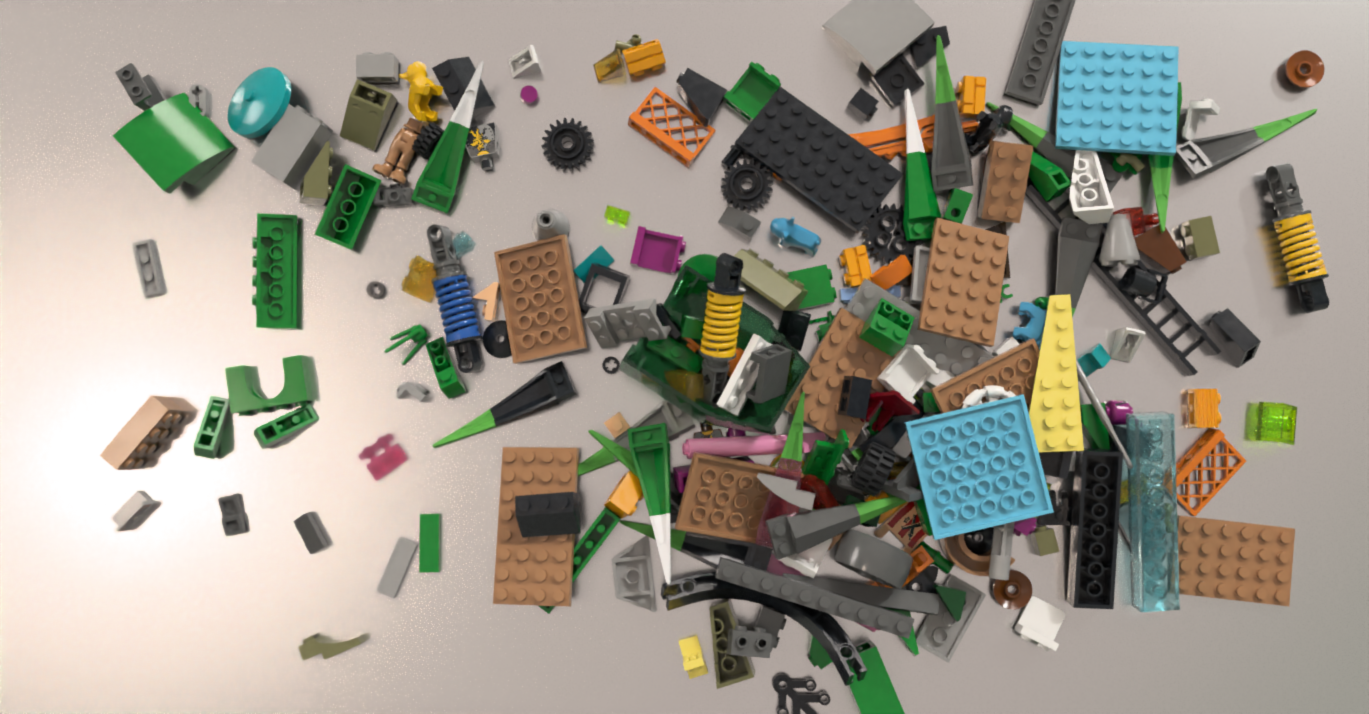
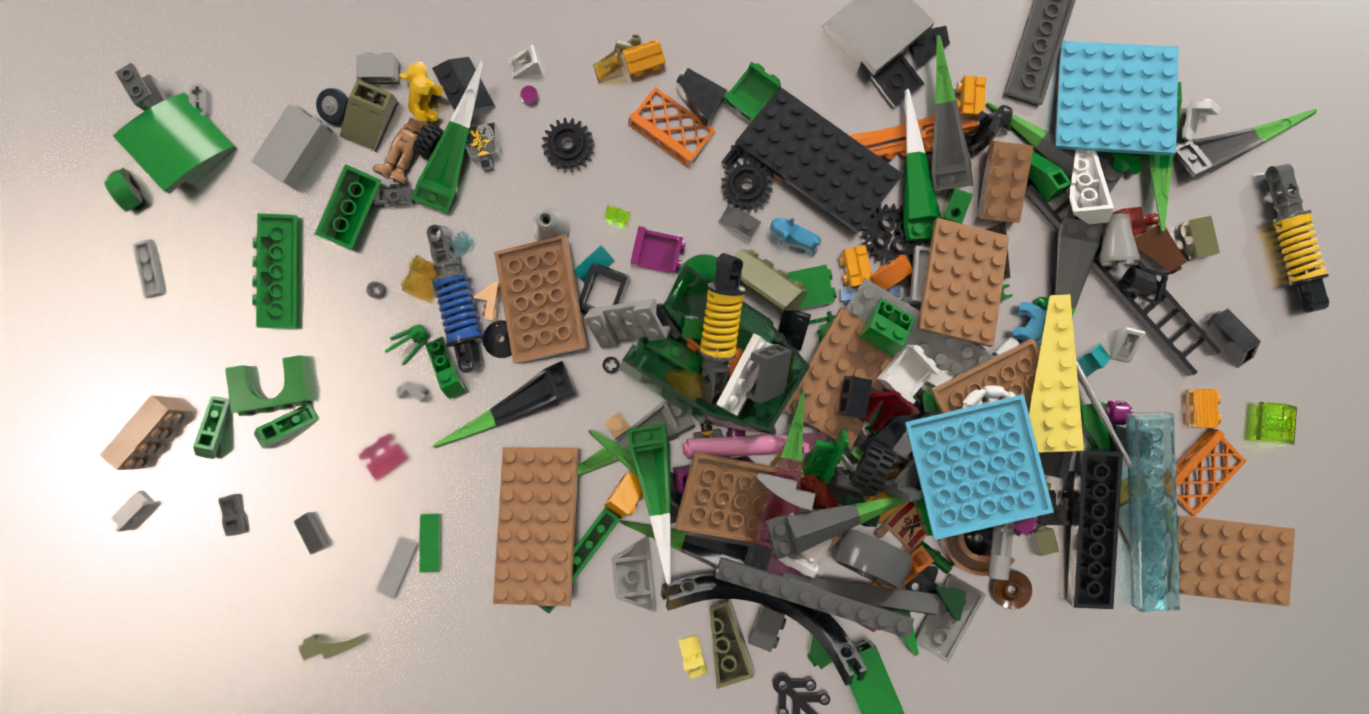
teal dish [227,67,291,138] -> none
olive slope [299,141,333,205] -> none
black slope [515,492,581,538] -> none
dark grey brick [726,626,772,658] -> none
black brick [847,88,879,121] -> none
white bracket [1014,596,1066,651] -> none
olive arm [1116,153,1146,173] -> none
dark orange dish [1286,50,1325,88] -> none
none -> green brick [104,167,142,212]
none -> black wheel [316,88,348,123]

